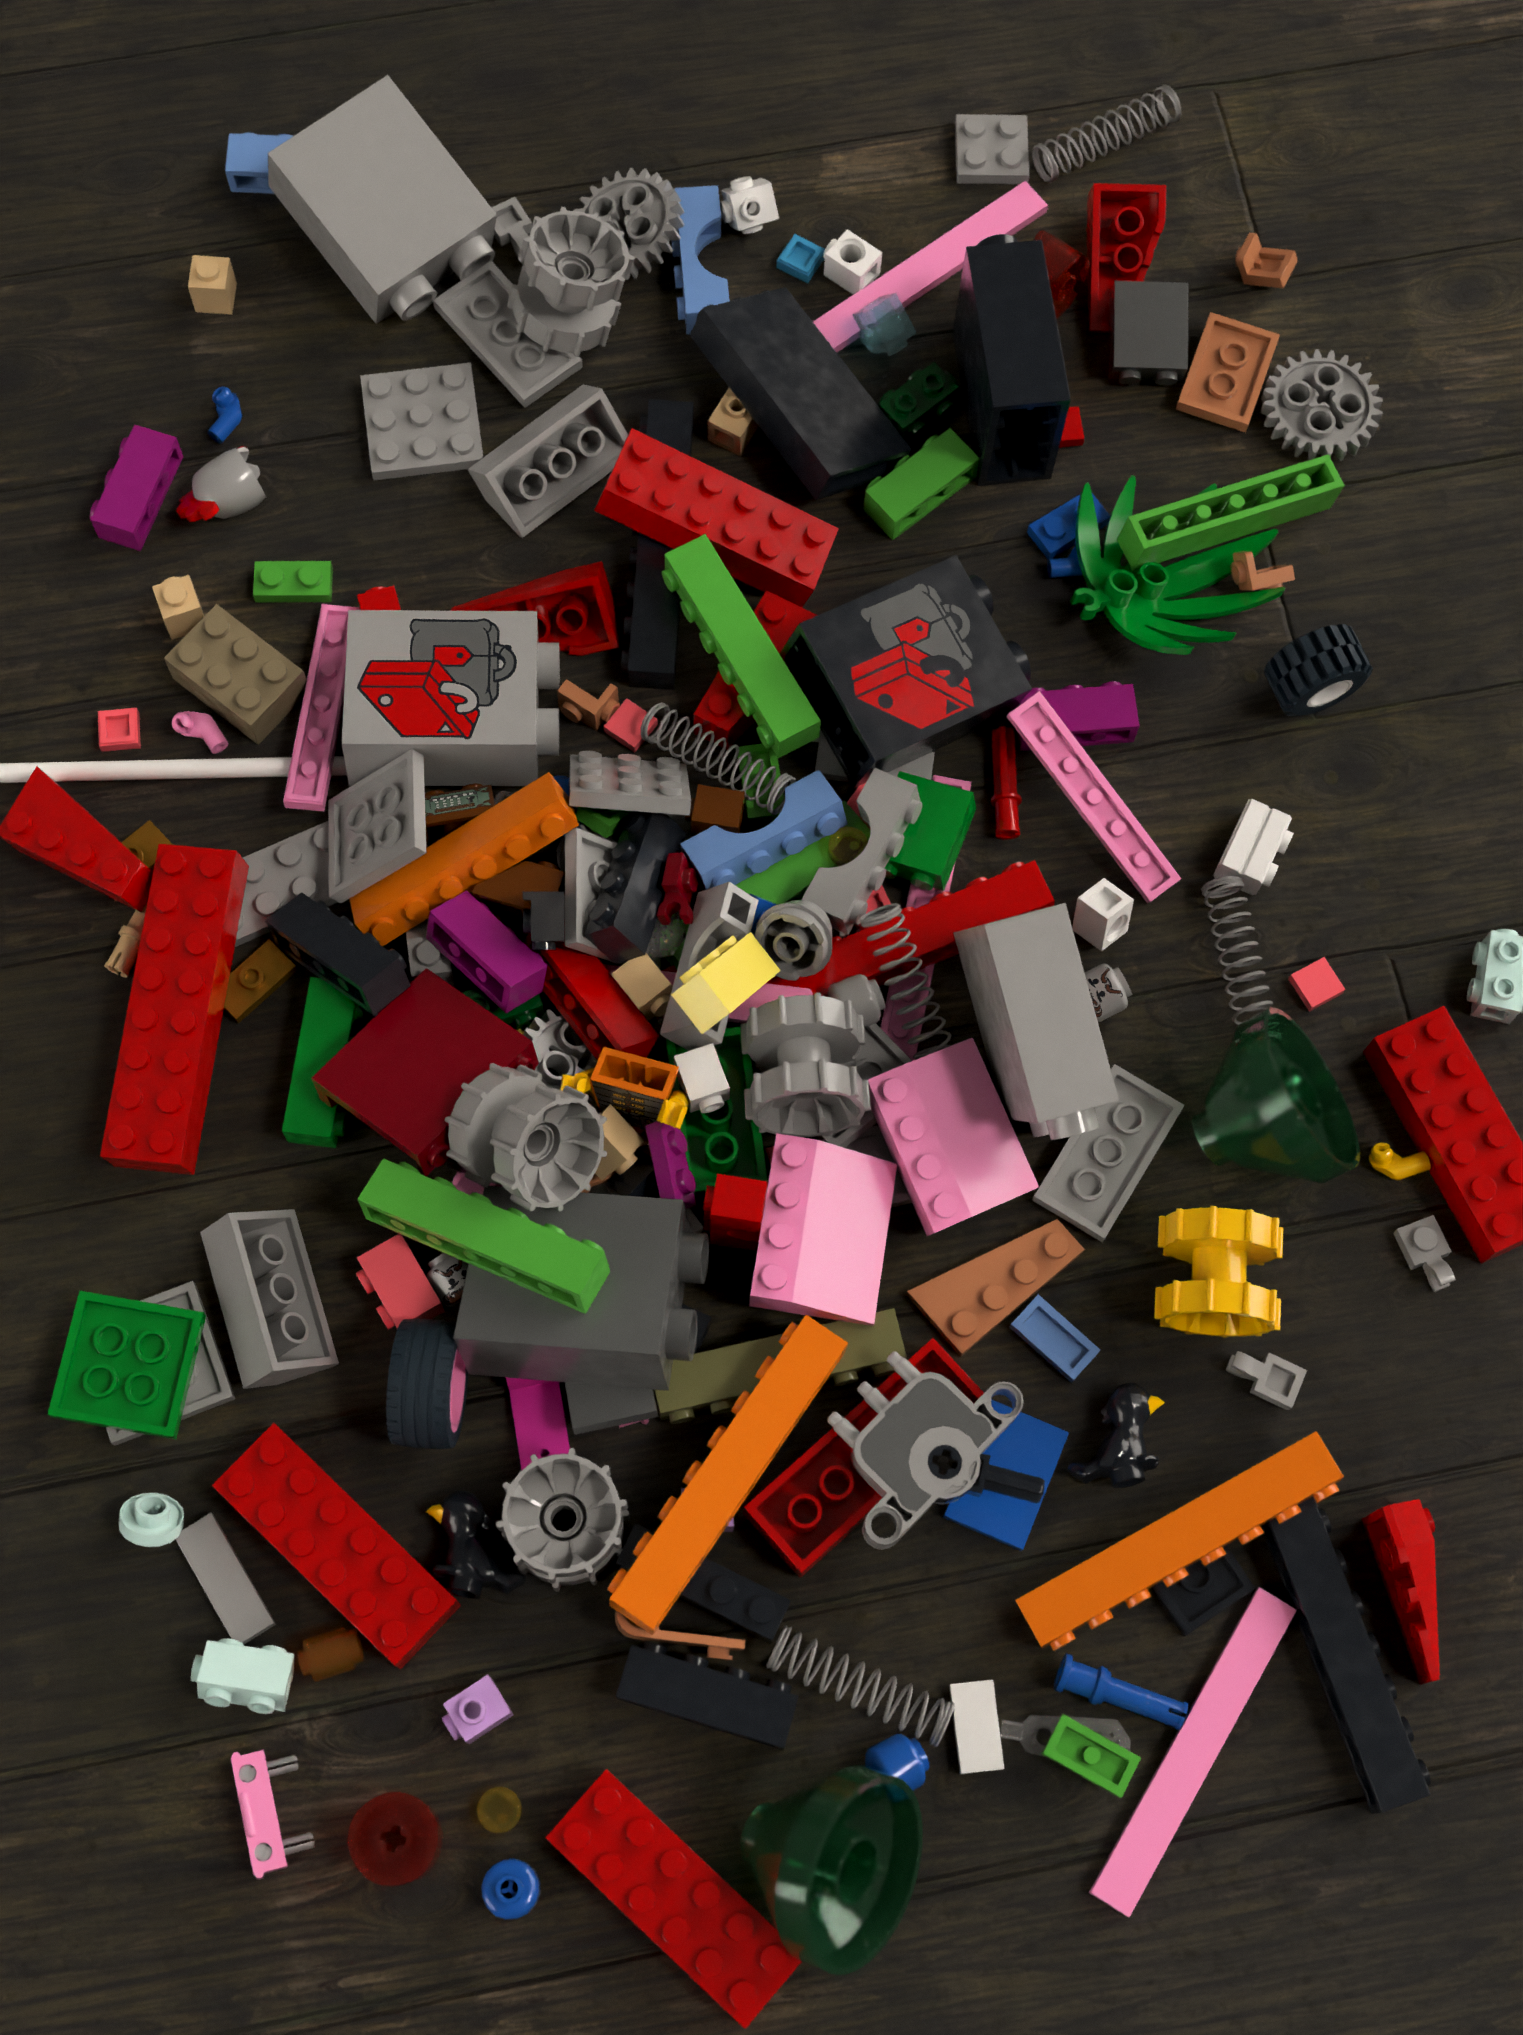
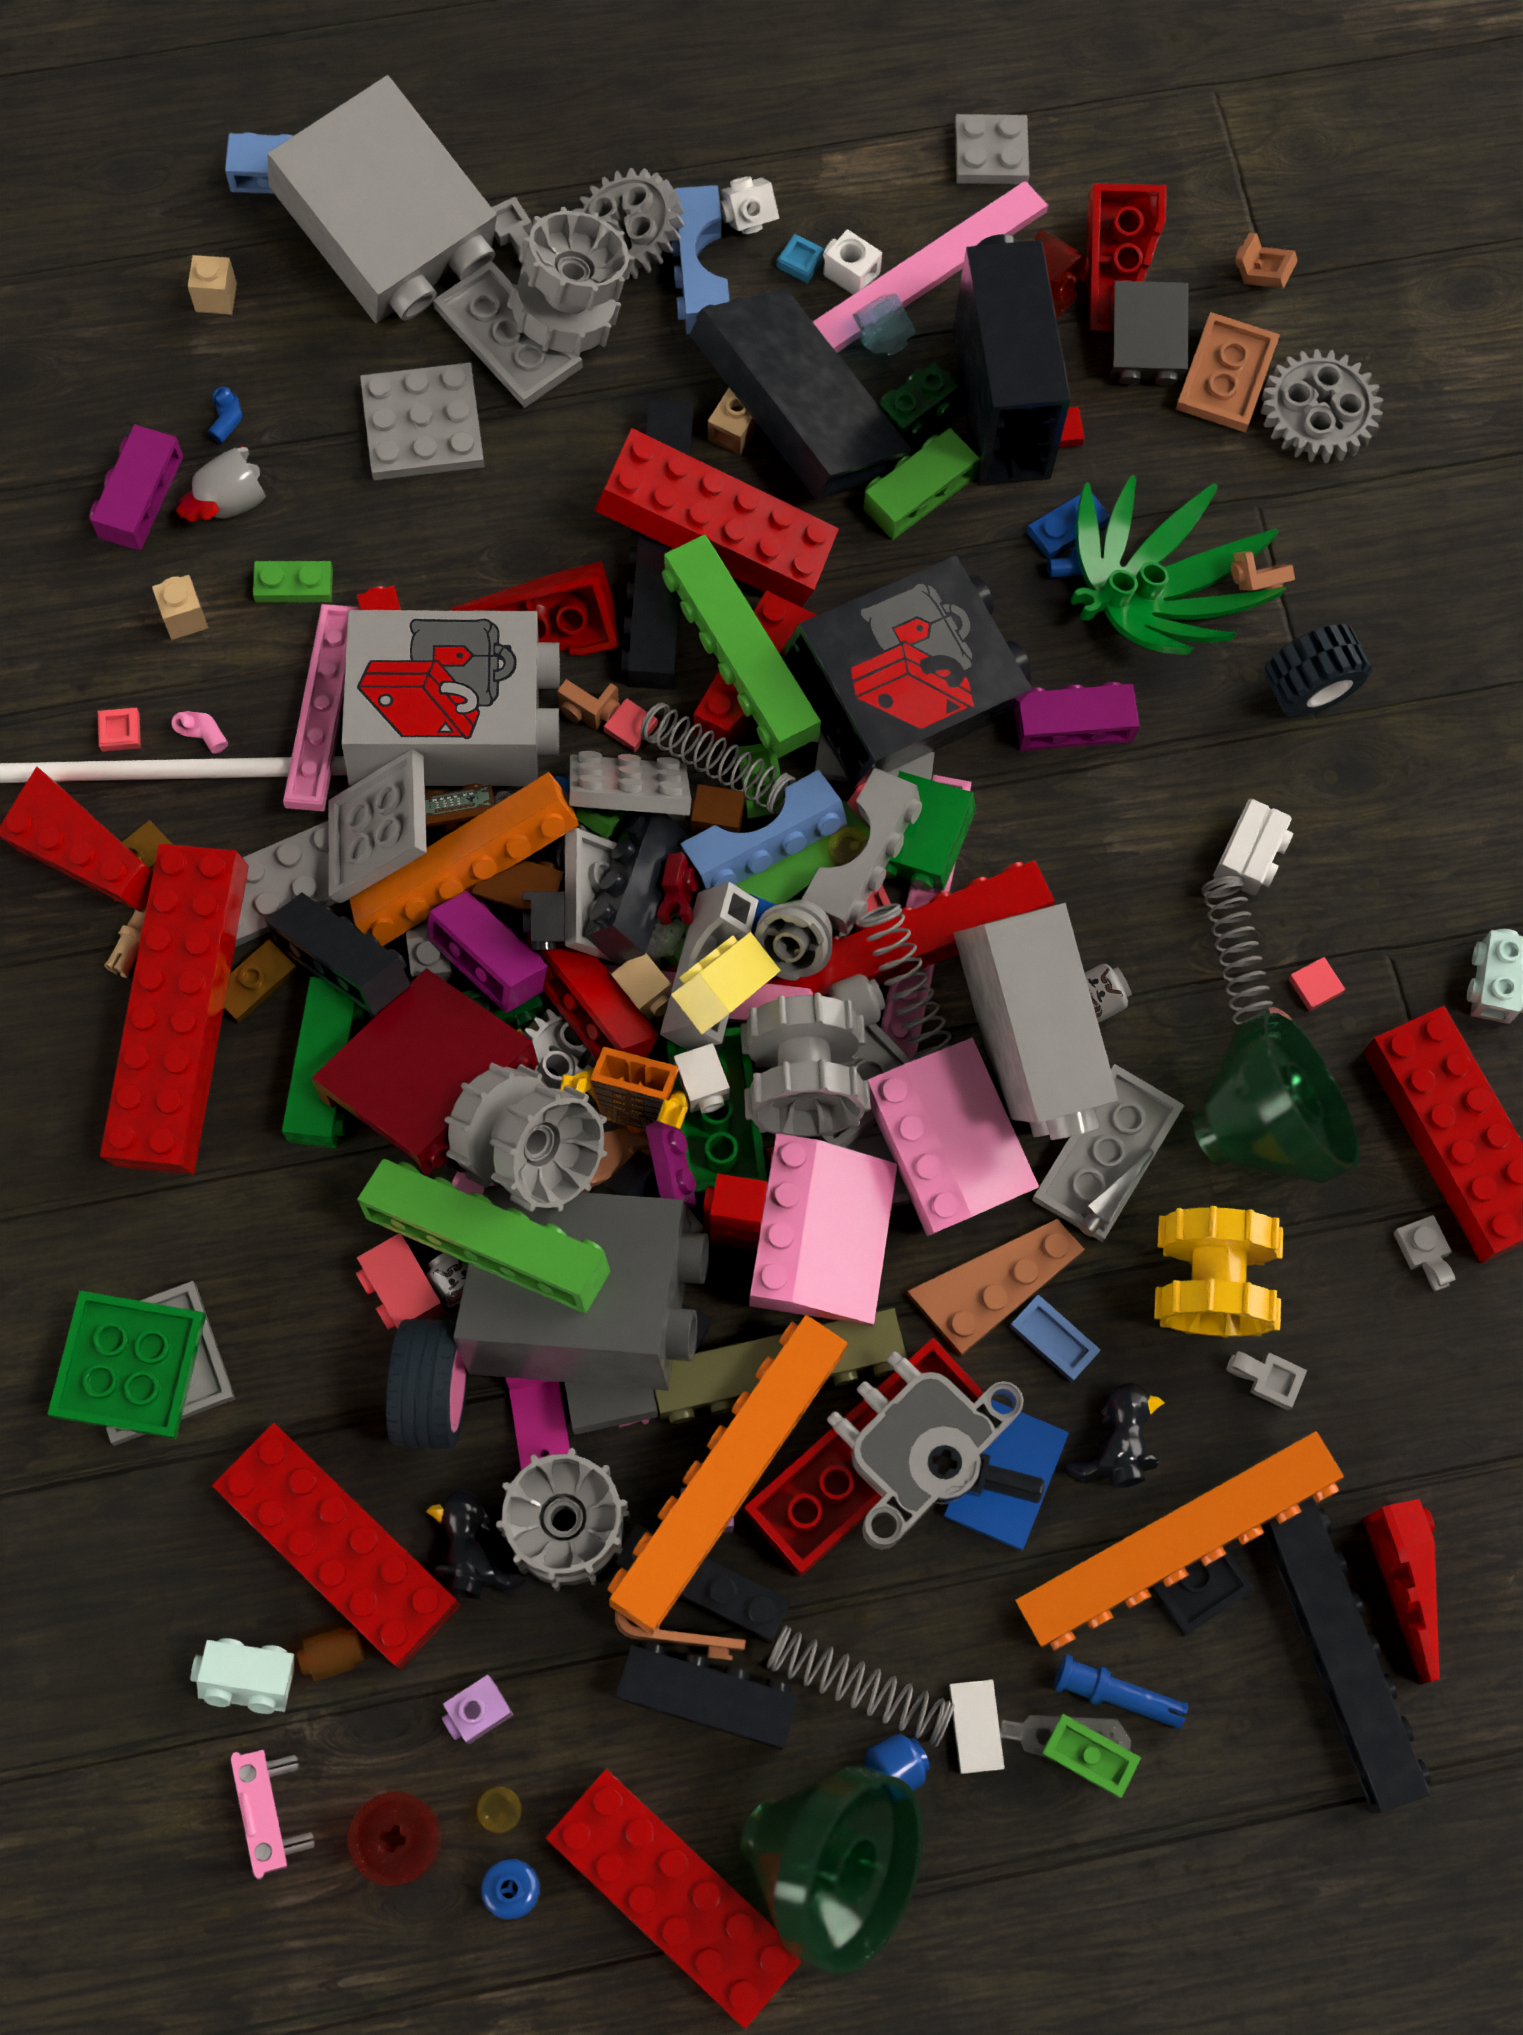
light aqua plate [119,1493,184,1547] -> none
dark tan brick [164,604,307,745] -> none
light grey tile [176,1513,276,1644] -> none
light grey slope [200,1209,339,1389] -> none
light grey slope [467,385,628,538] -> none
tan brick [595,1104,644,1181] -> none
red axle [991,726,1022,840] -> none
bright pink plate [1006,691,1181,904] -> none
light grey piece [1032,85,1182,182] -> none
white brick [1072,878,1134,951] -> none
bright pink tile [1089,1587,1297,1917] -> none
bright green brick [1117,454,1345,571] -> none
yellow arm [1369,1142,1431,1180] -> none
none -> flat silver piece [1079,1148,1154,1237]

